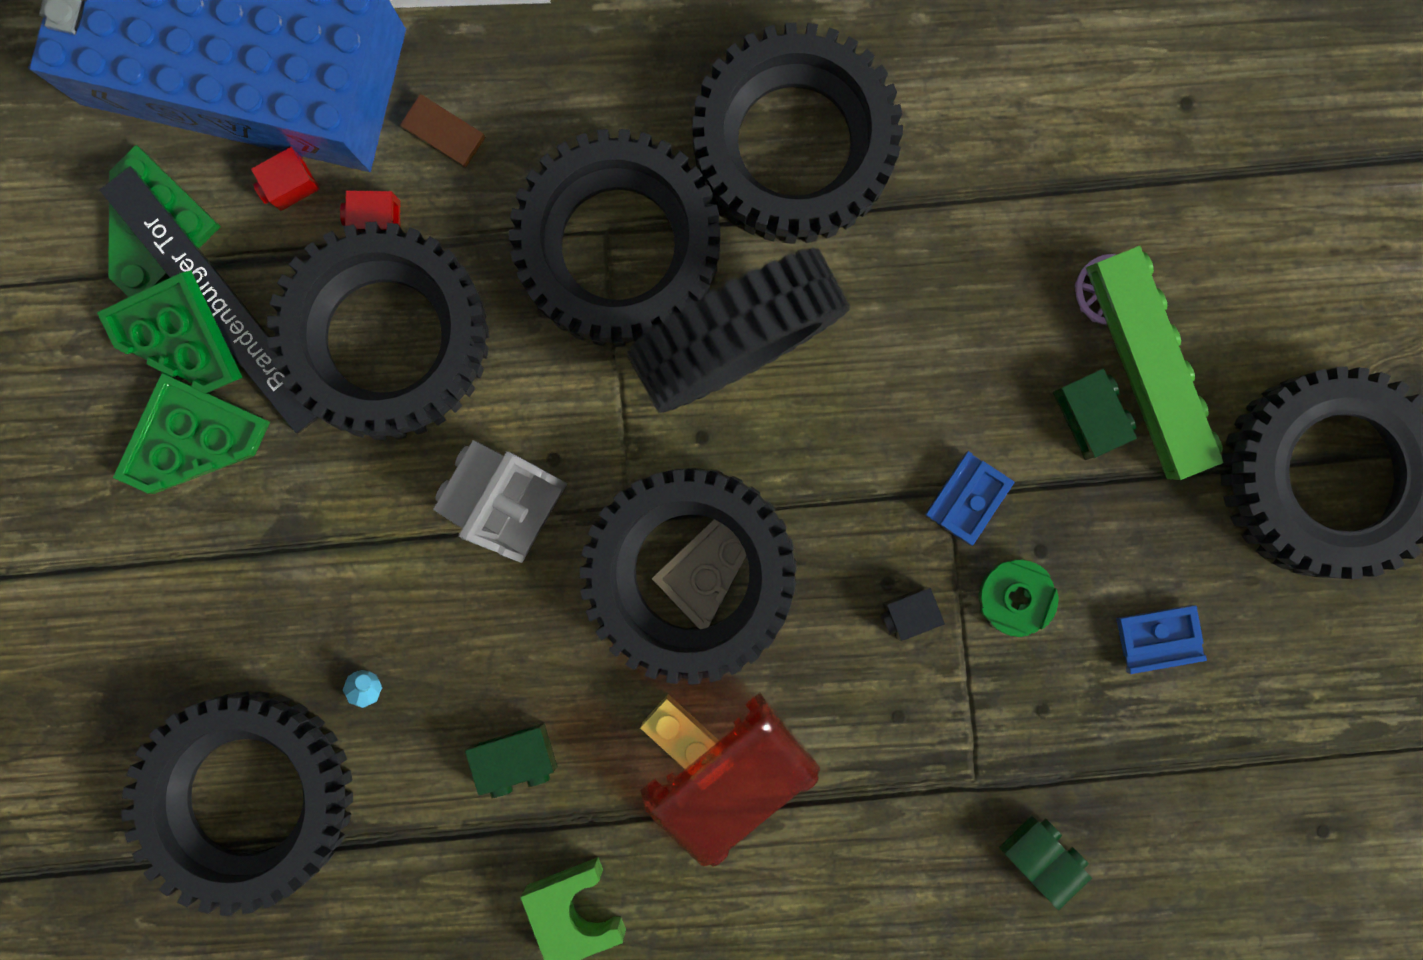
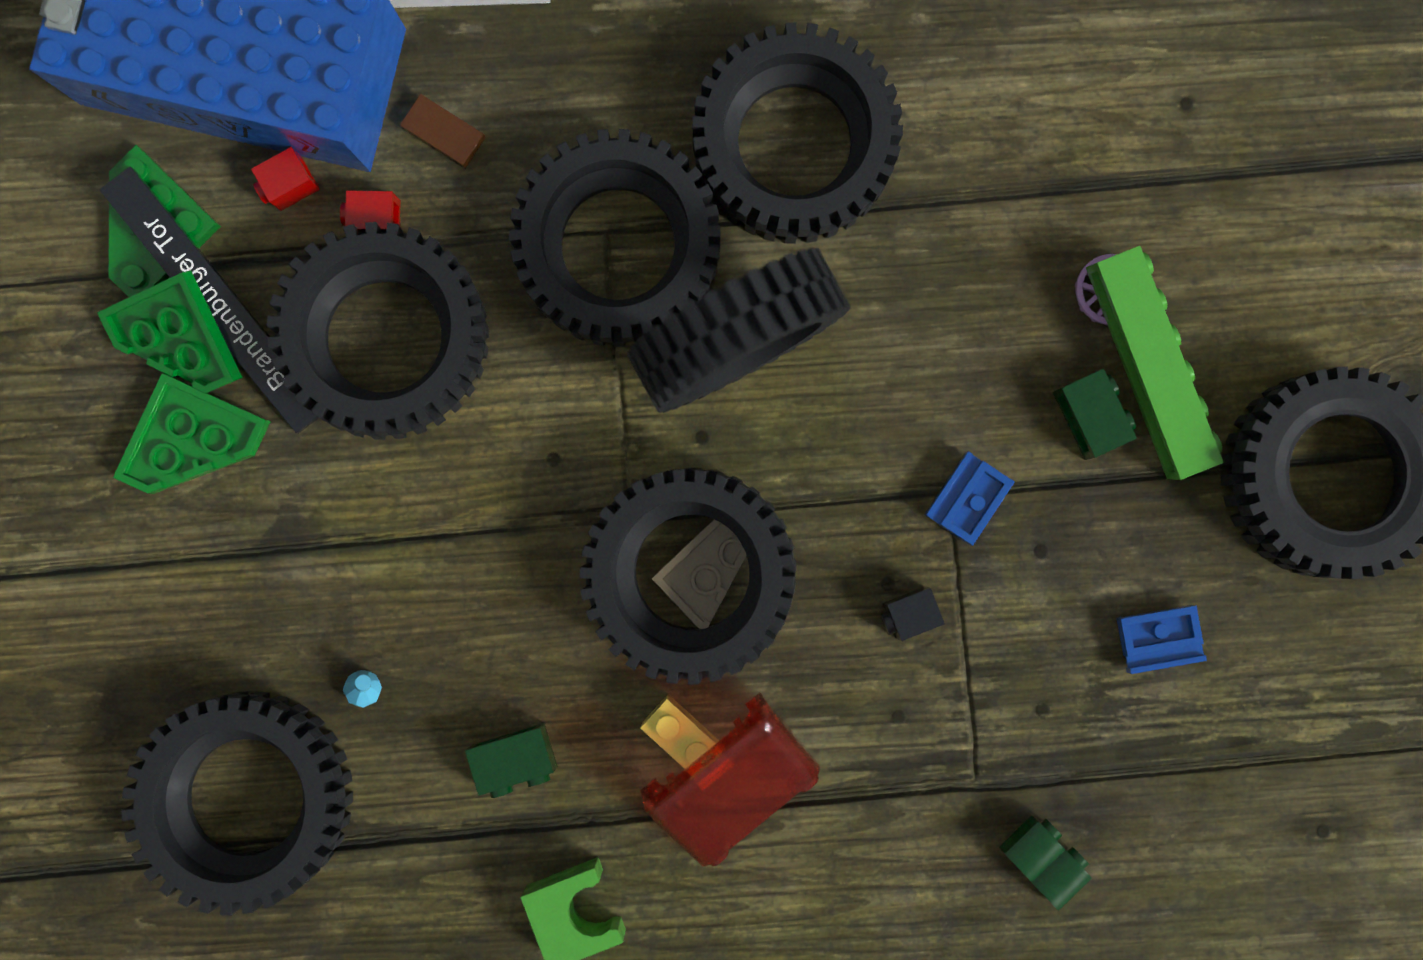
light grey piece [433,441,567,563] -> none
green plate [979,560,1059,637] -> none

